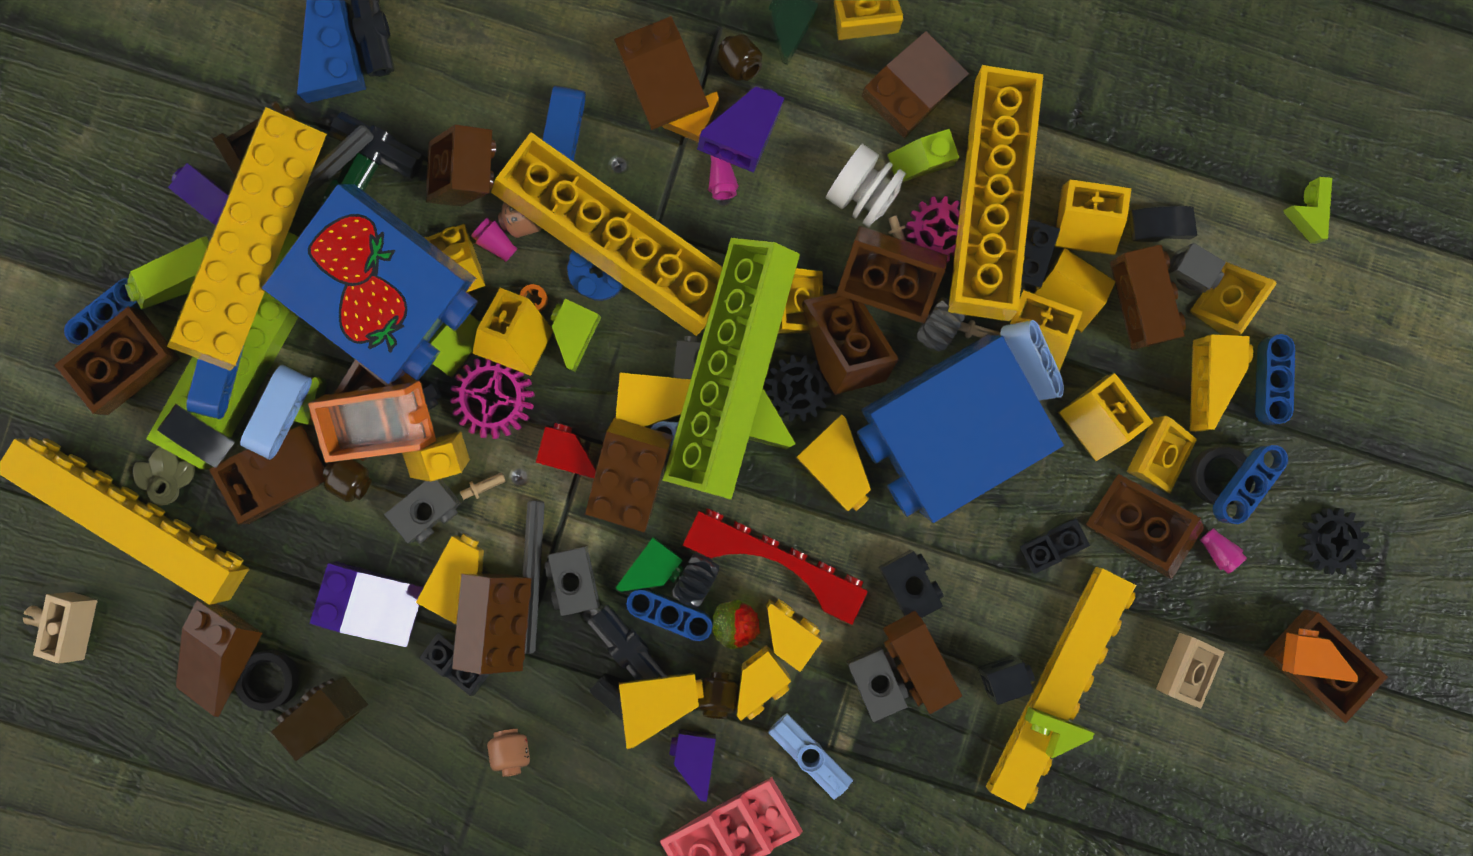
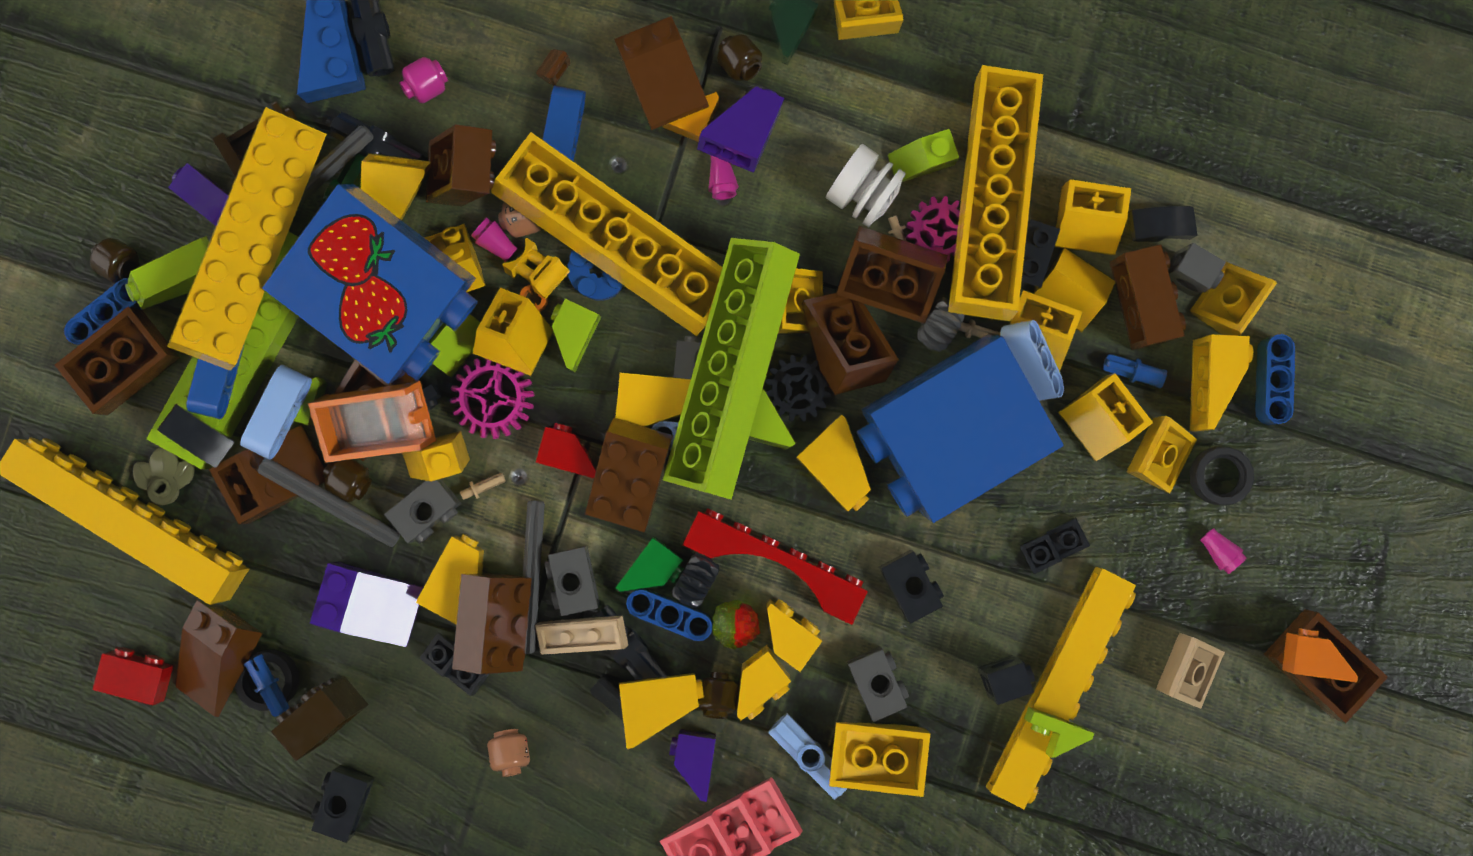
tan brick [23,592,97,664] -> none
reddish brown slope [861,31,969,139] -> none
reddish brown brick [883,610,962,714] -> none
reddish brown slope [1086,474,1204,580] -> none
blue beam [1213,445,1288,524] -> none
lime slope [1283,177,1332,244] -> none
black gear [1298,508,1370,575] -> none
none -> dark brown head [90,238,139,283]
none -> red brick [92,647,174,706]
none -> blue axle [243,654,290,717]
none -> dark grey axle [257,458,400,547]
none -> black brick [311,765,375,843]
none -> yellow slope [361,154,431,220]
none -> dark pink head [399,57,448,104]
none -> yellow piece [502,238,570,299]
none -> tan tile [535,616,628,655]
none -> reddish brown slope [536,49,570,86]
none -> yellow slope [829,722,930,797]
none -> blue axle [1103,354,1167,389]

